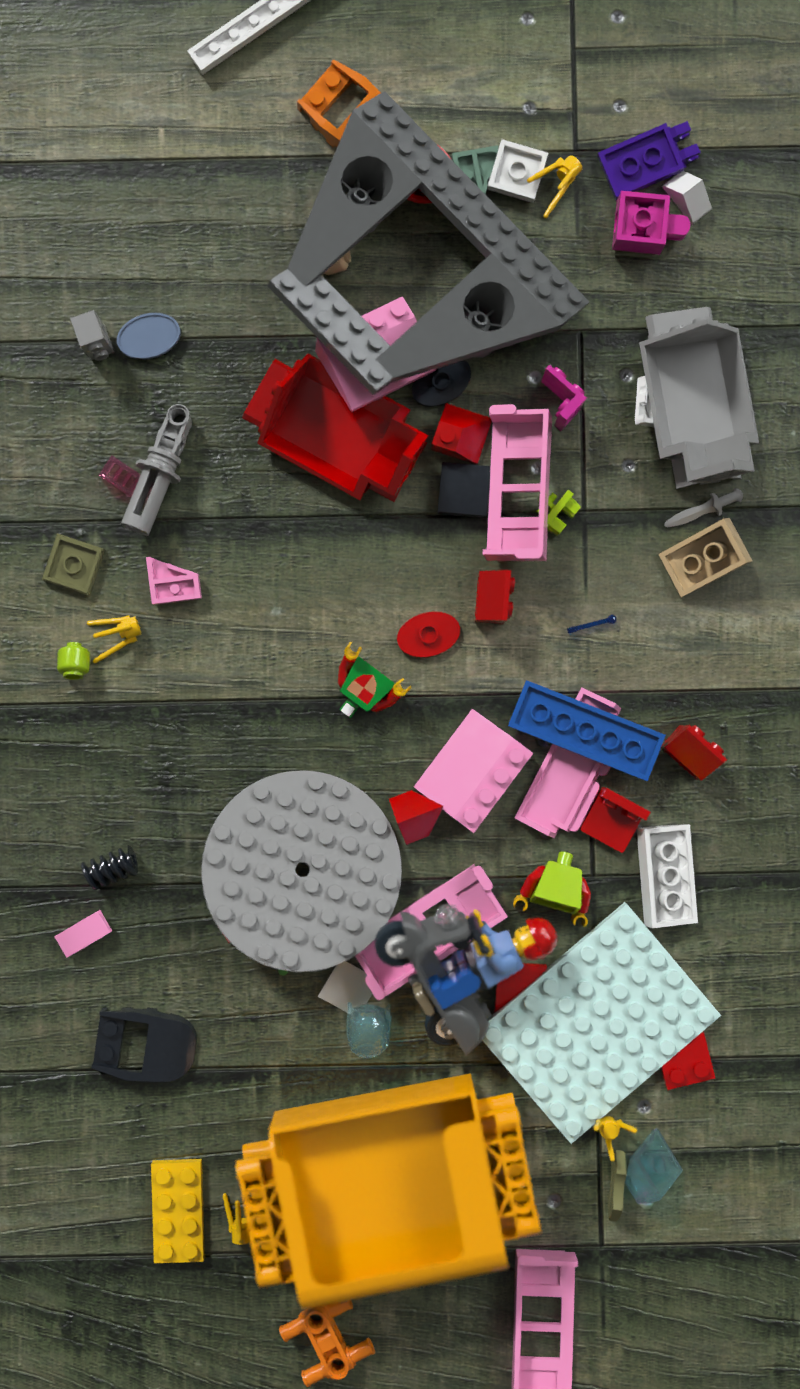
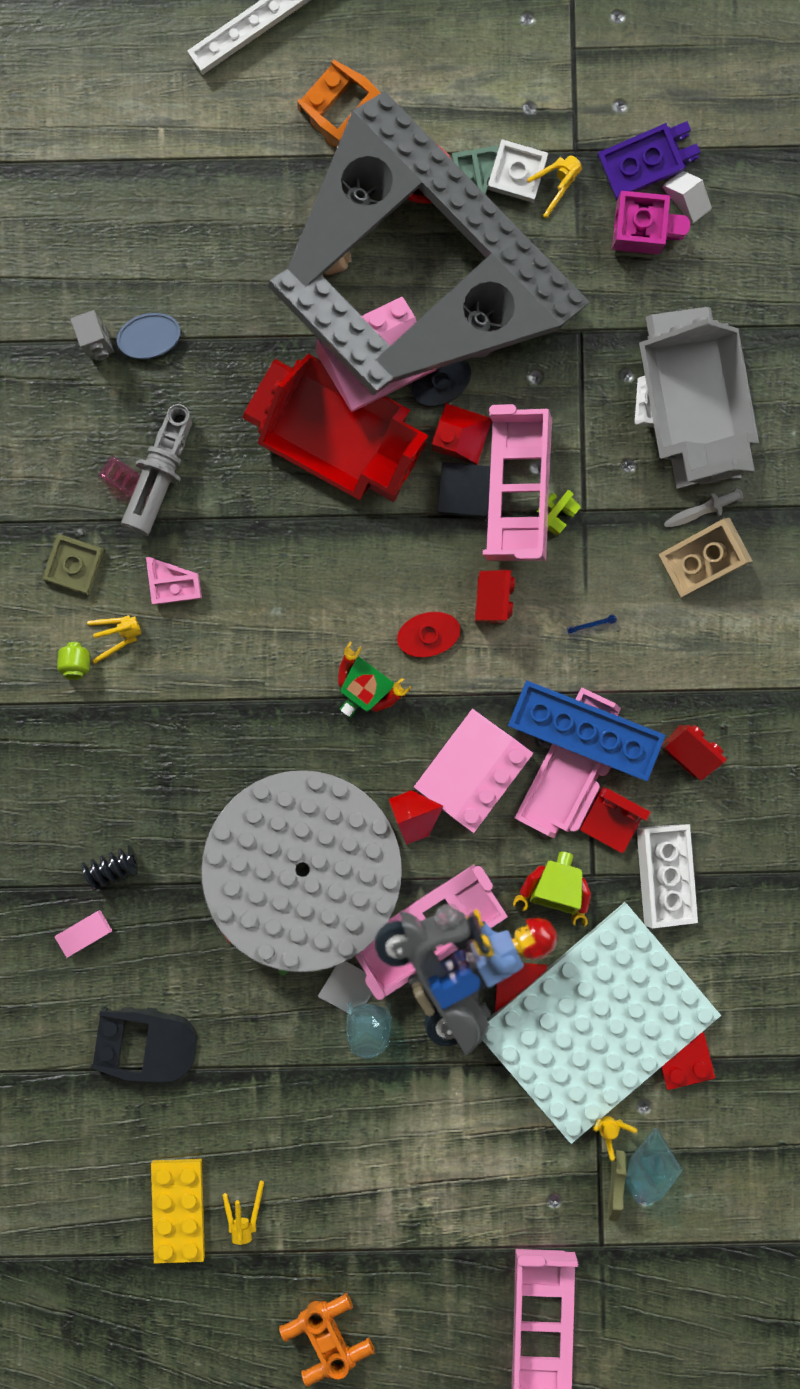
light orange piece [236,1073,541,1309] -> none
dark pink bracket [541,365,586,431] -> none

